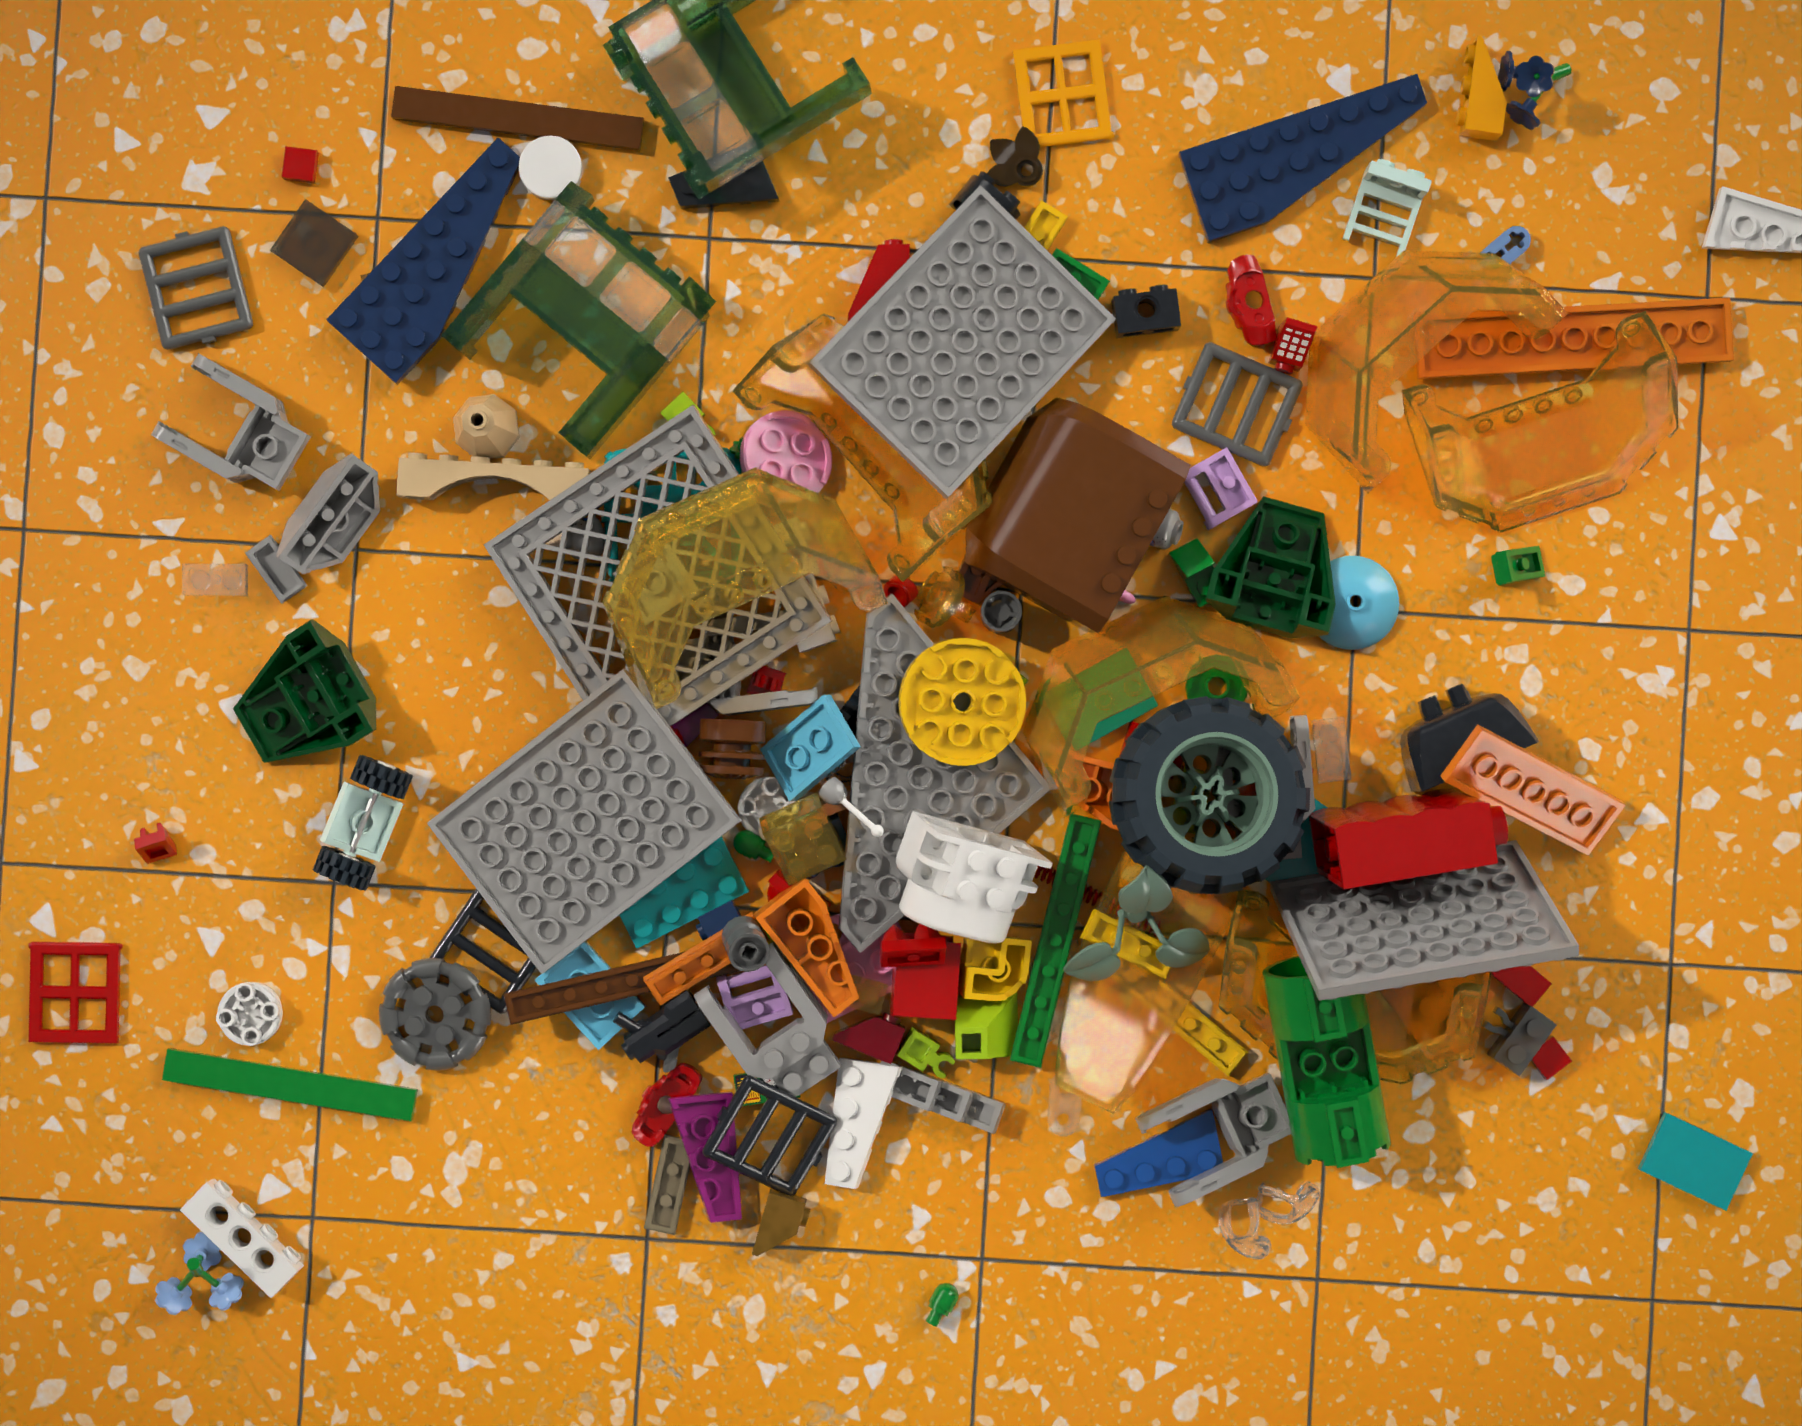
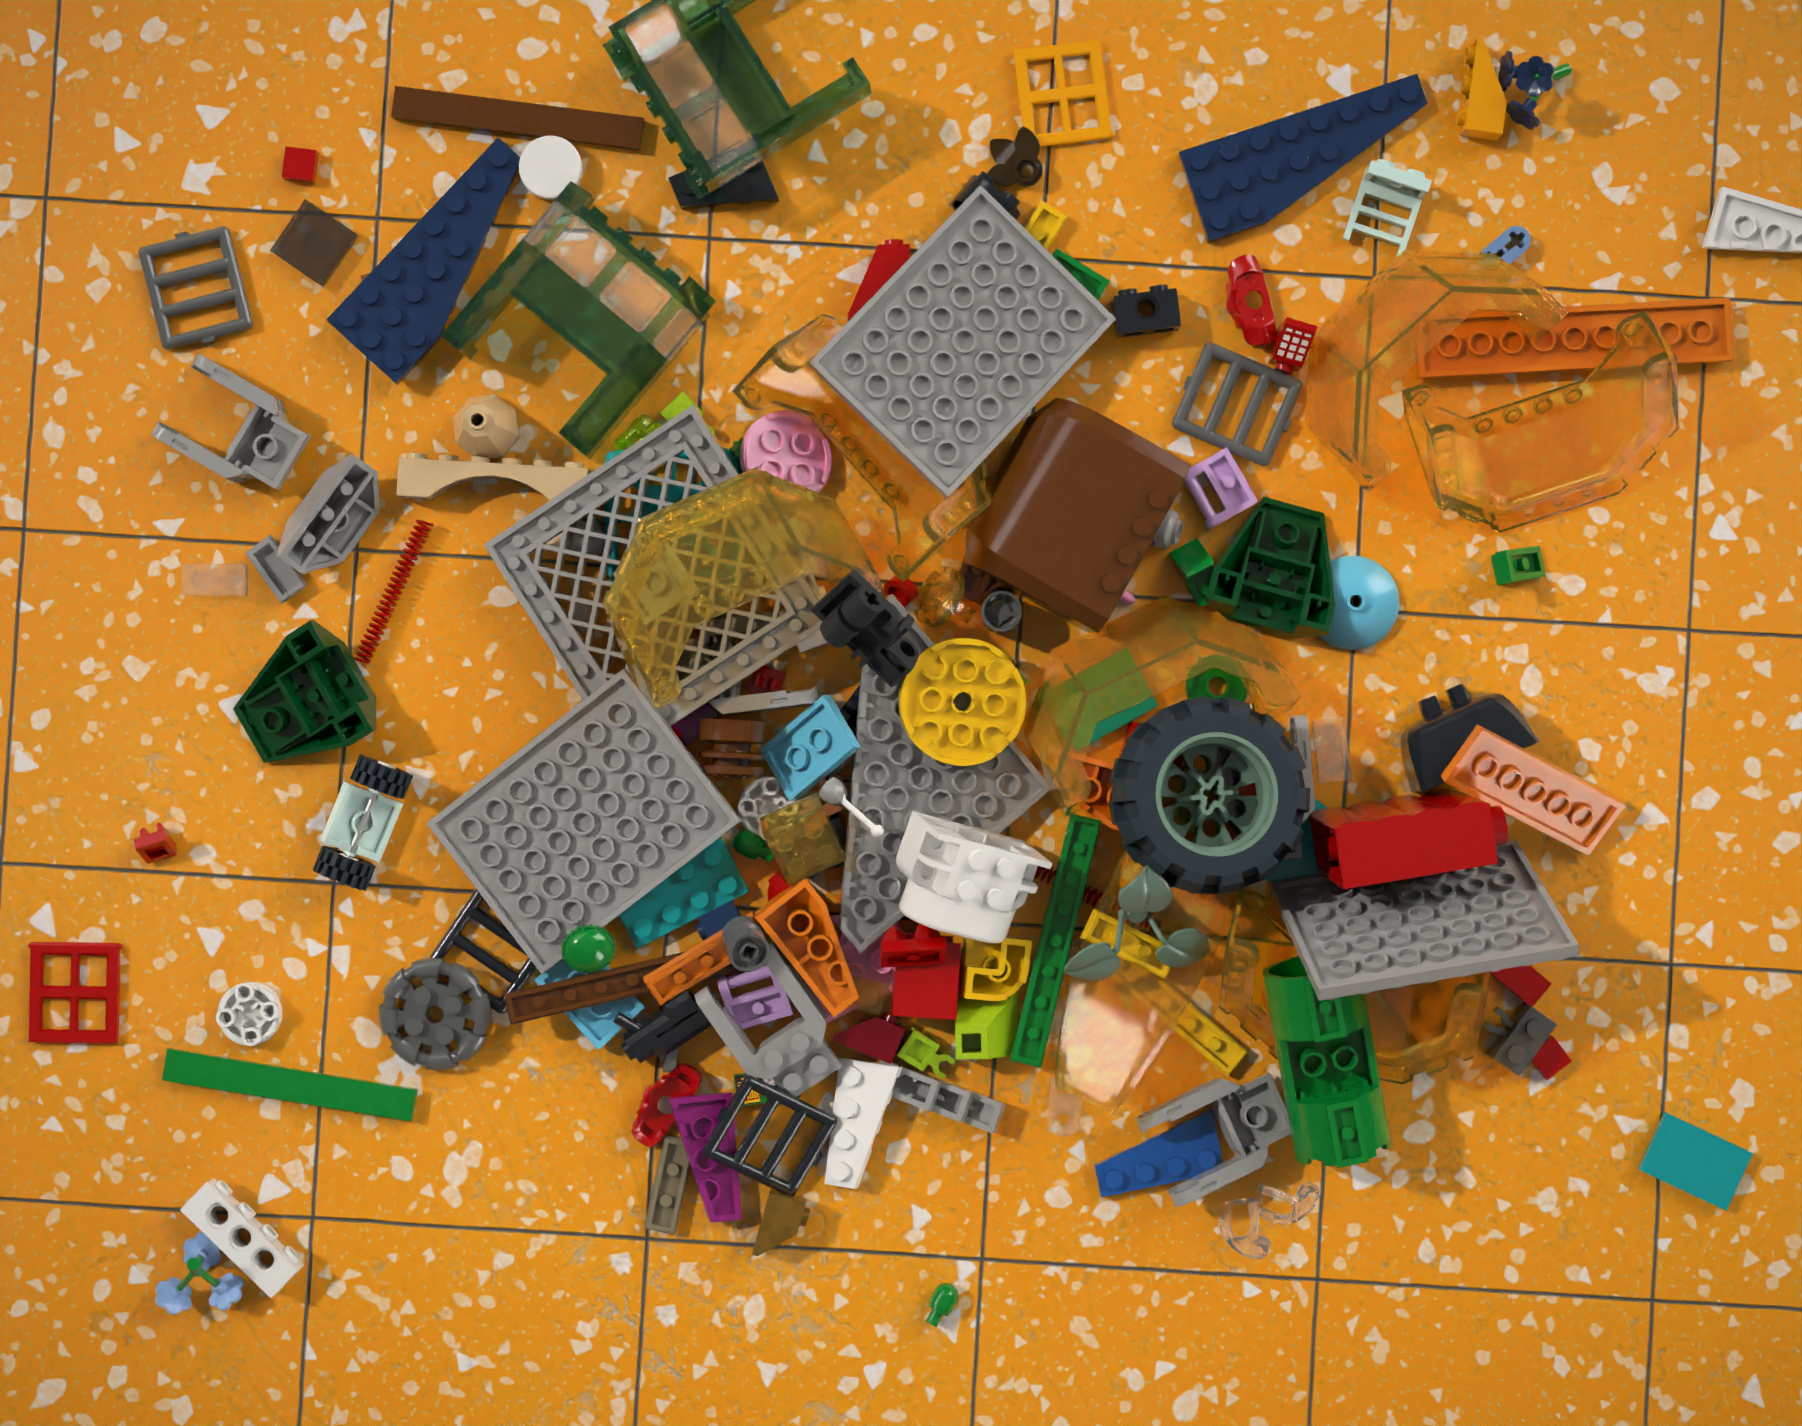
none -> red piece [354,520,434,664]
none -> green hat [561,924,616,974]
none -> clear neon green piece [613,414,663,450]
none -> black plate [811,569,919,688]

